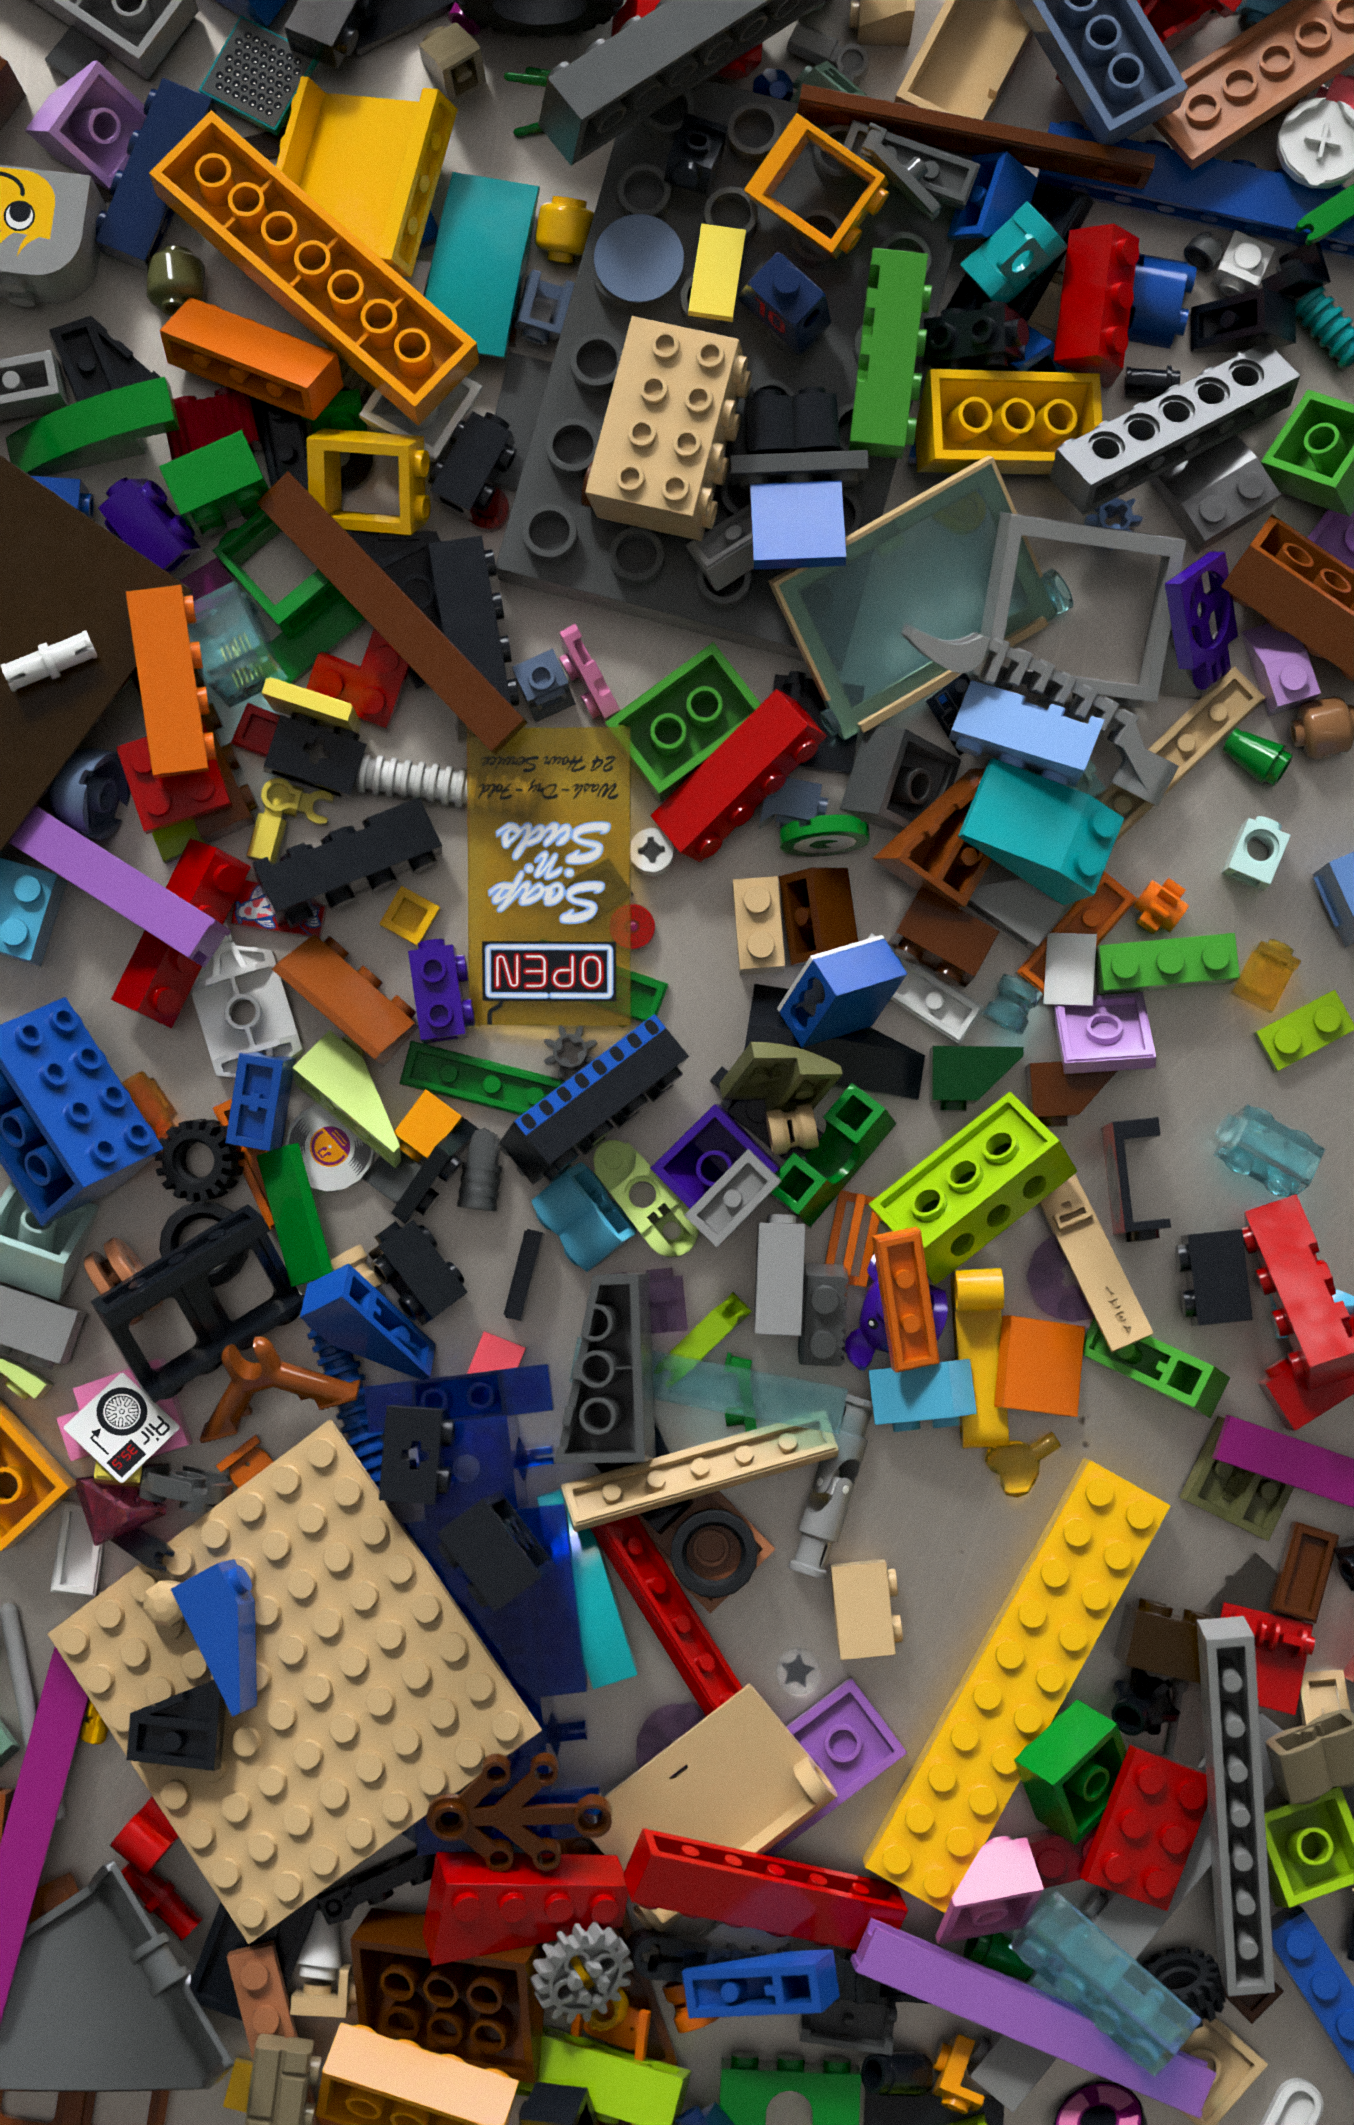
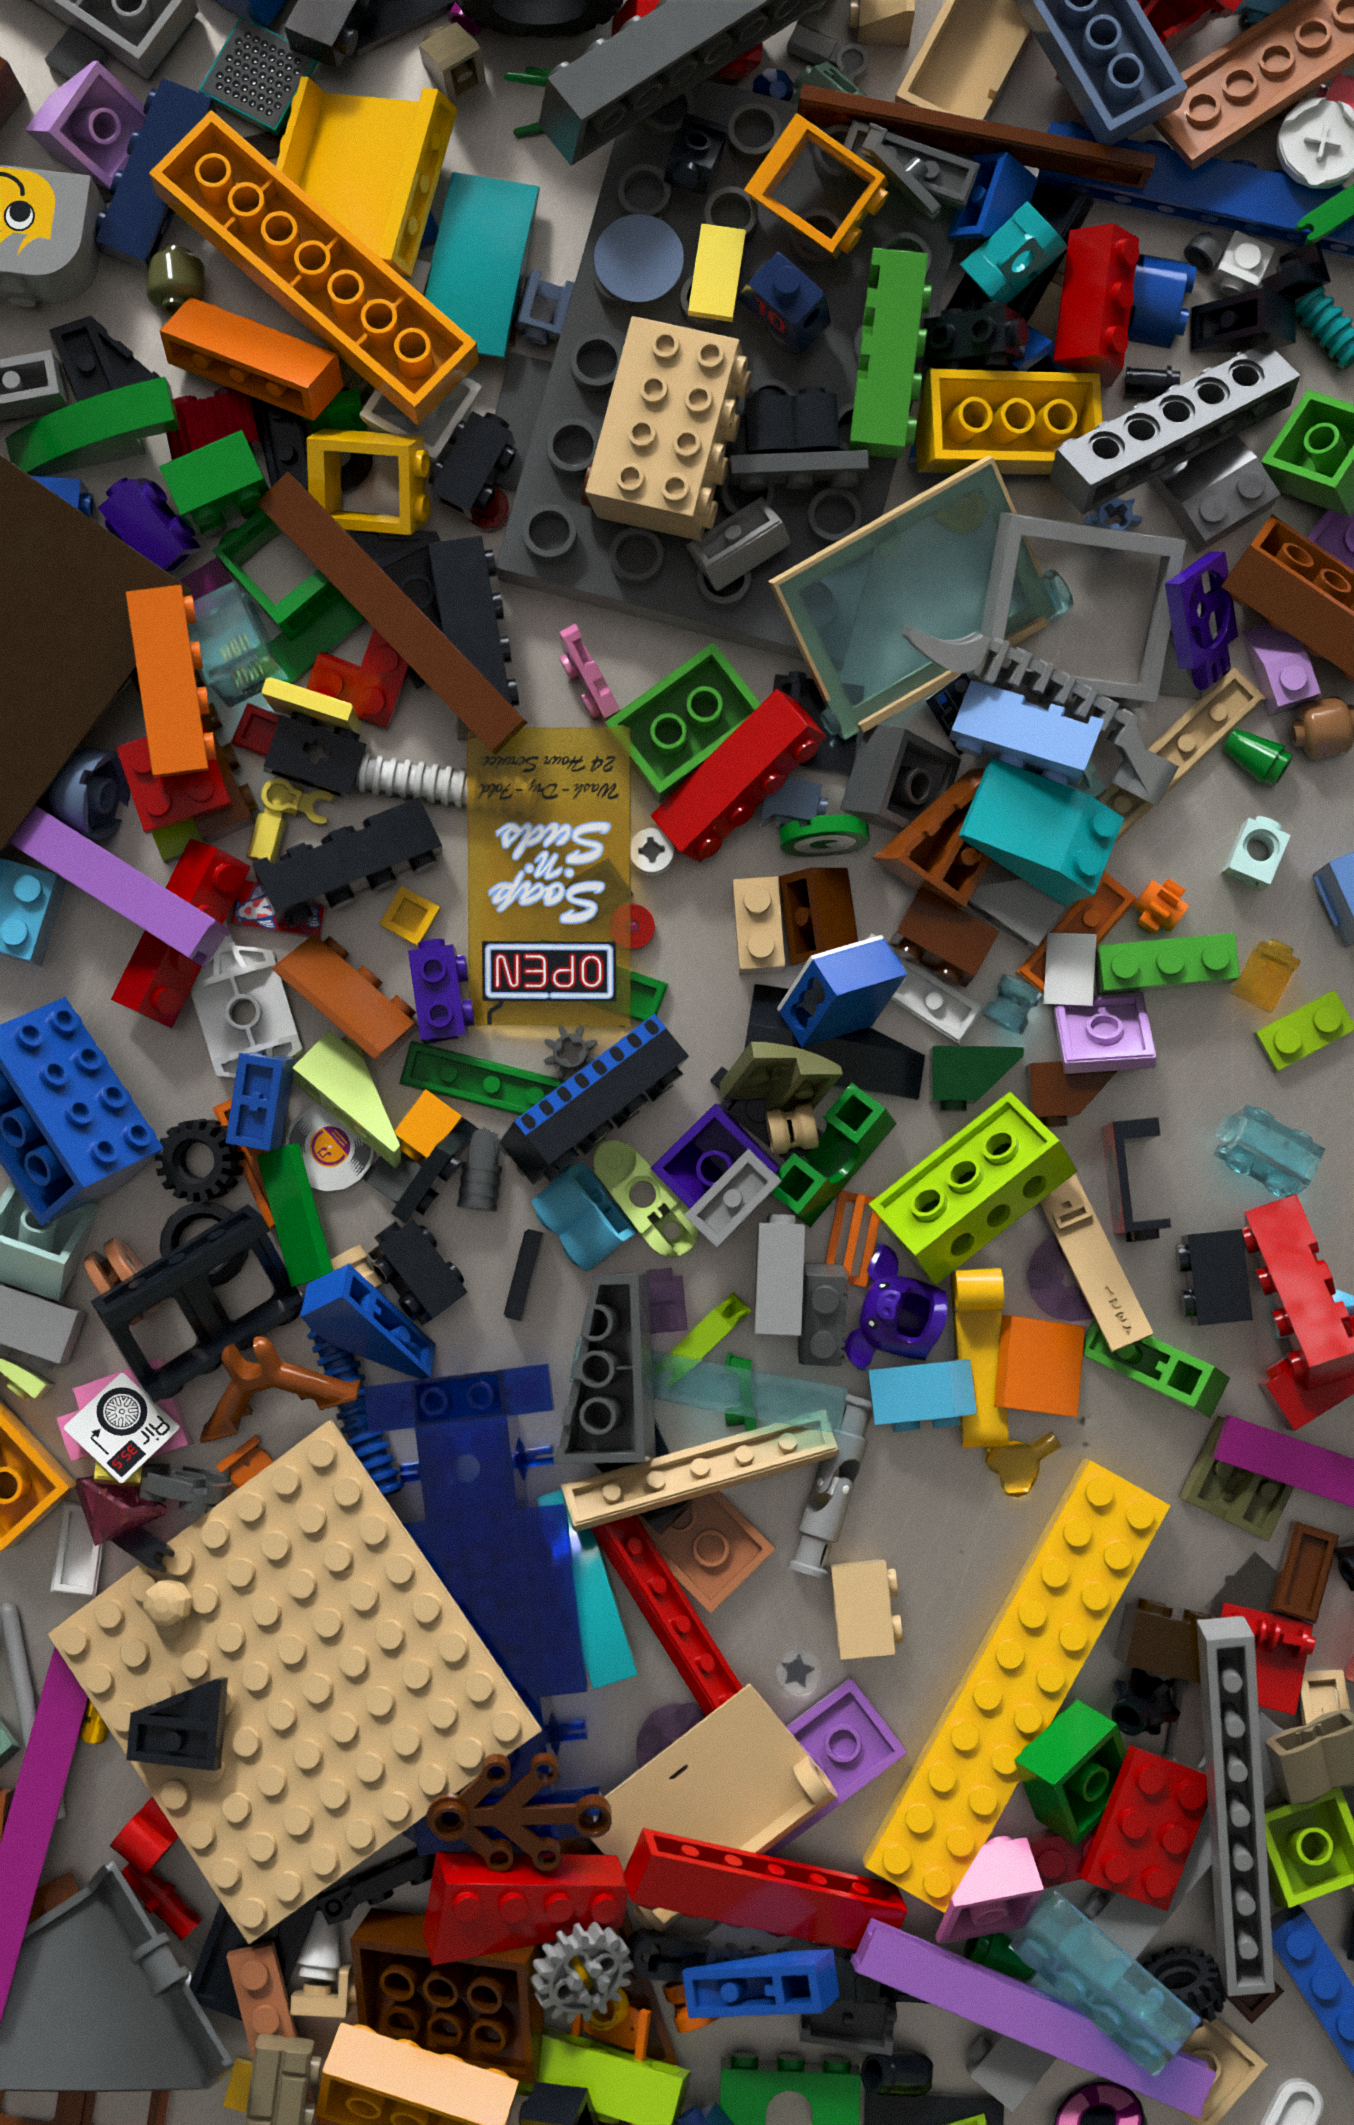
white pin [1,630,98,692] -> none
clear orange brick [122,1071,178,1139] -> none
blue slope [170,1559,257,1717] -> none
black brick [379,1404,456,1505] -> none
black brick [437,1490,557,1613] -> none
coral tile [467,1331,526,1390] -> none
sand blue window [512,648,576,723] -> none
yellow head [535,196,594,264] -> none
black tyre [670,1508,758,1598] -> none
tile [750,480,846,570] -> none
orange tile [872,1227,940,1373] -> none
light orange bracket [932,2034,985,2114] -> none

